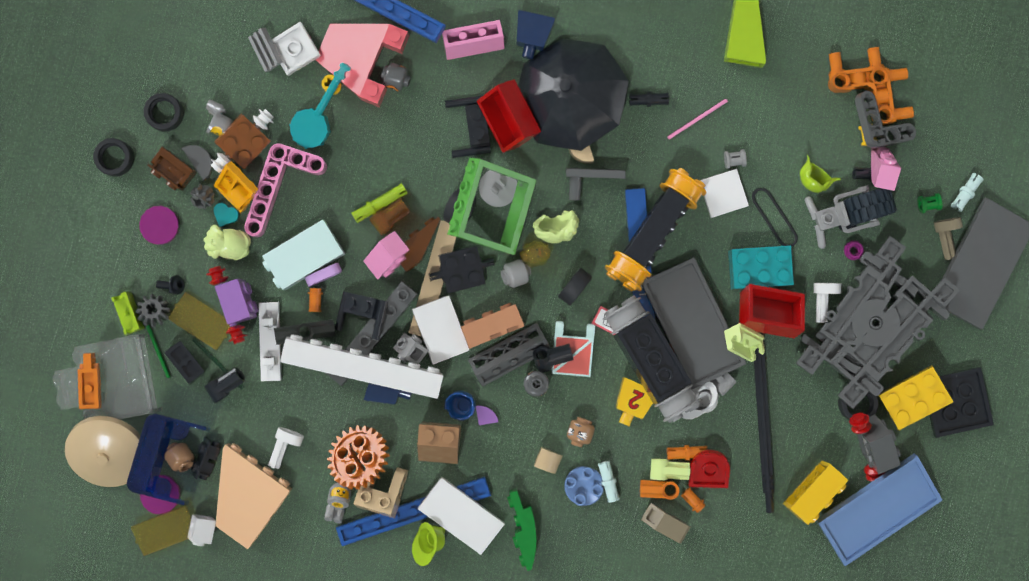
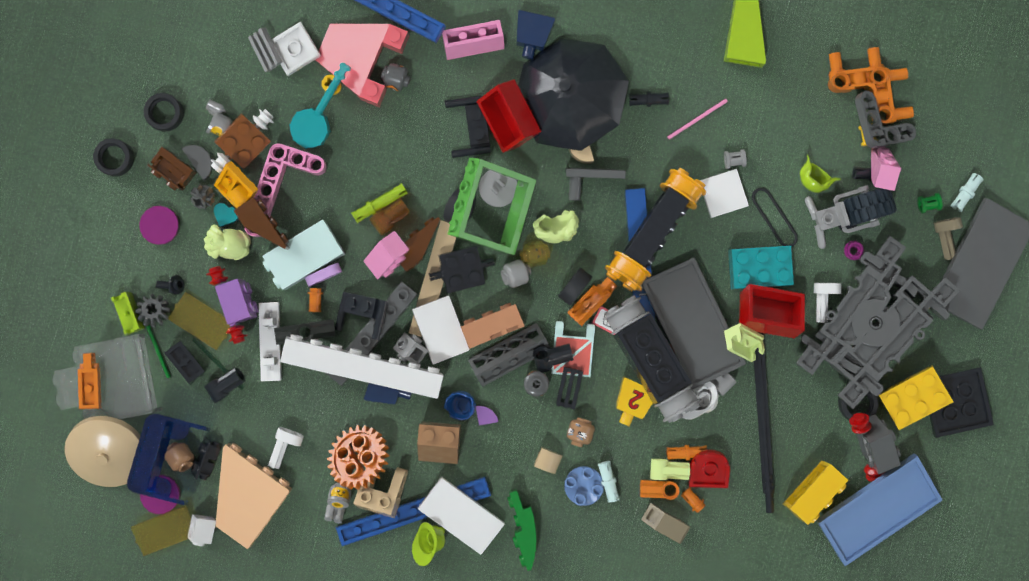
none -> reddish brown slope [234,197,290,250]
none -> black tile [556,367,583,410]
none -> orange hinge [568,277,617,326]

